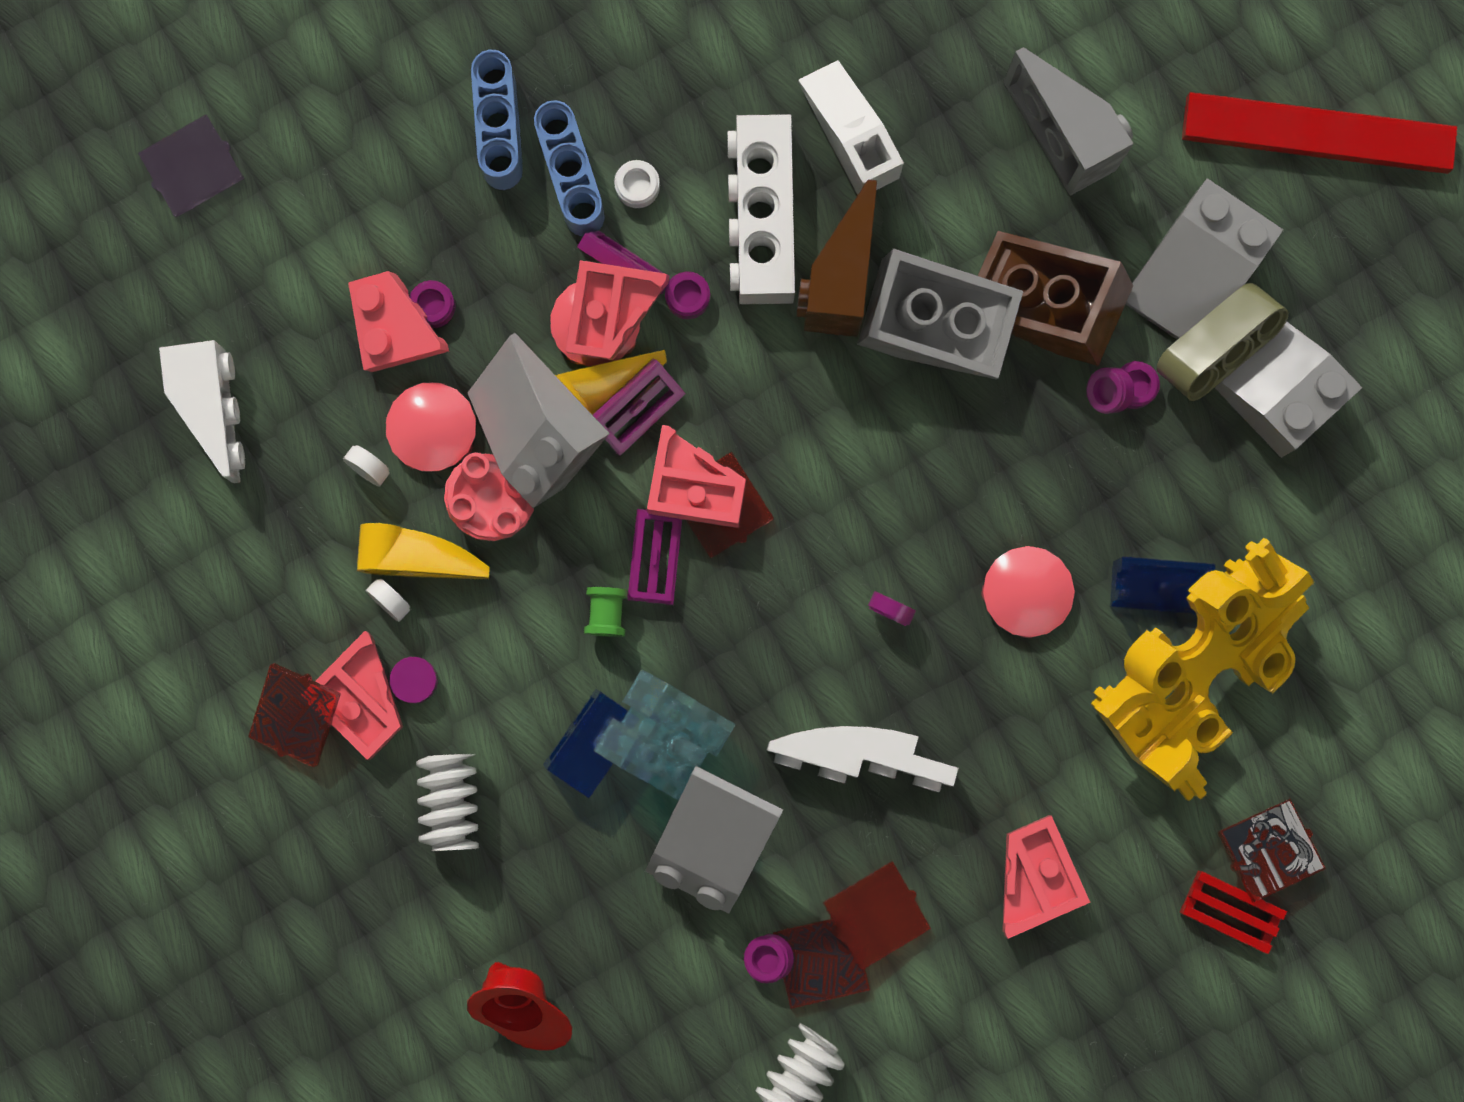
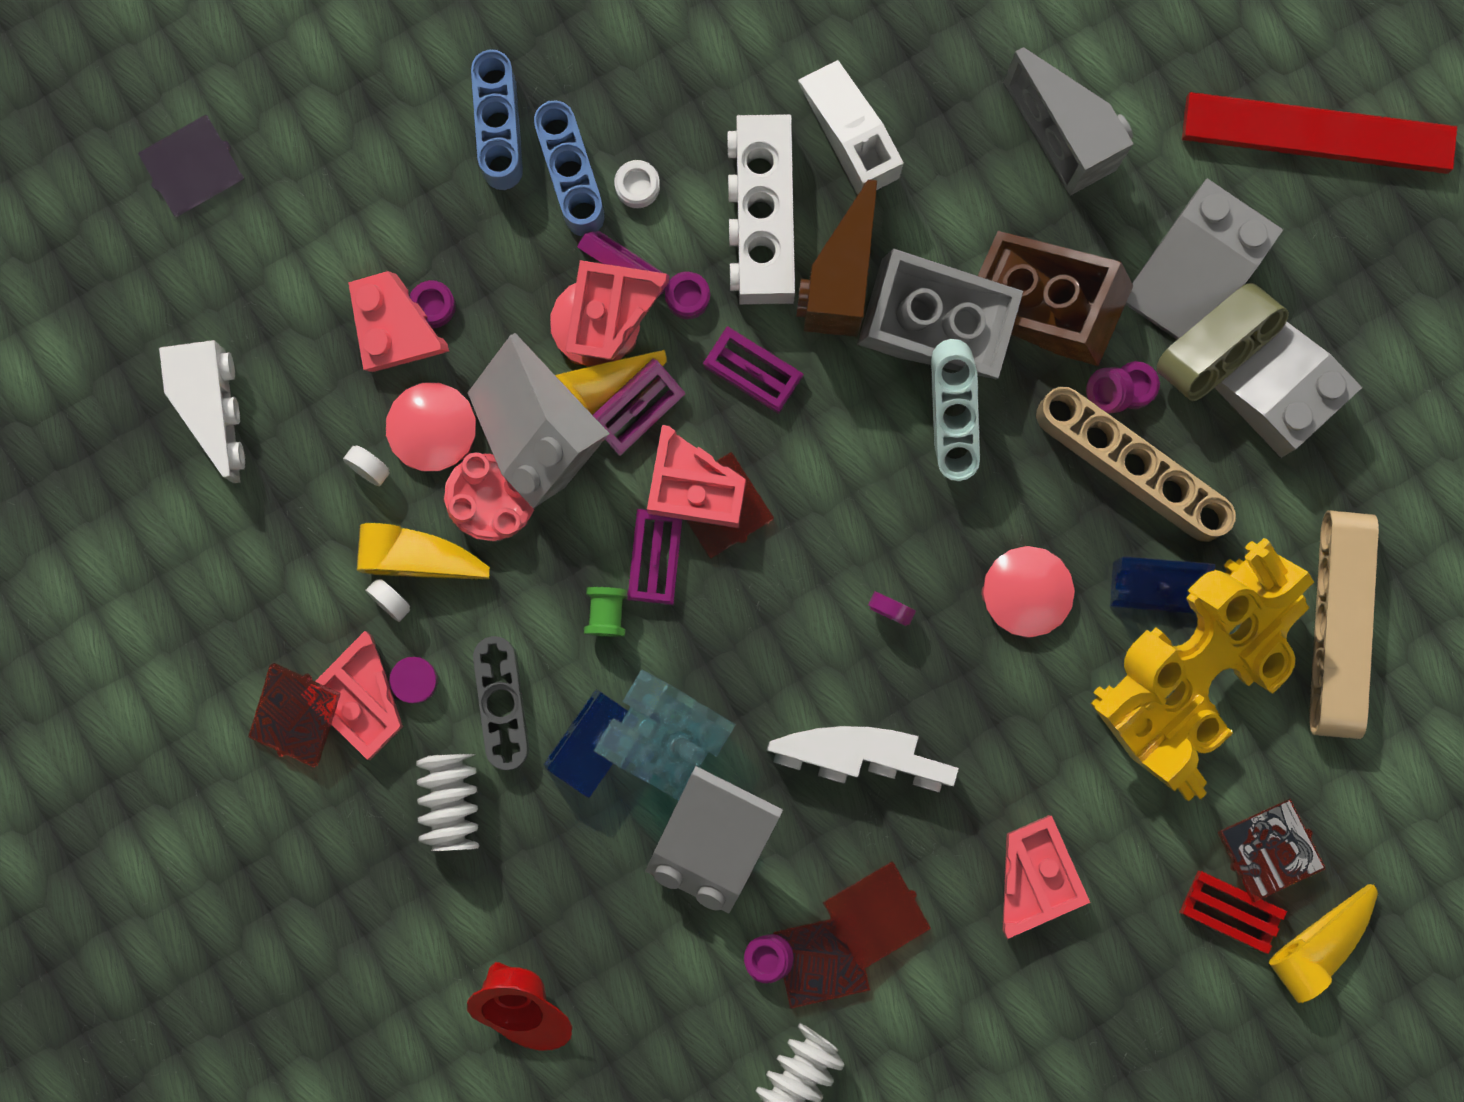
none -> dark grey beam [473,636,529,770]
none -> magenta tile [703,326,804,414]
none -> light aqua beam [931,339,980,481]
none -> tan beam [1036,387,1236,541]
none -> yellow piece [1269,884,1378,1003]
none -> tan beam [1309,510,1379,739]

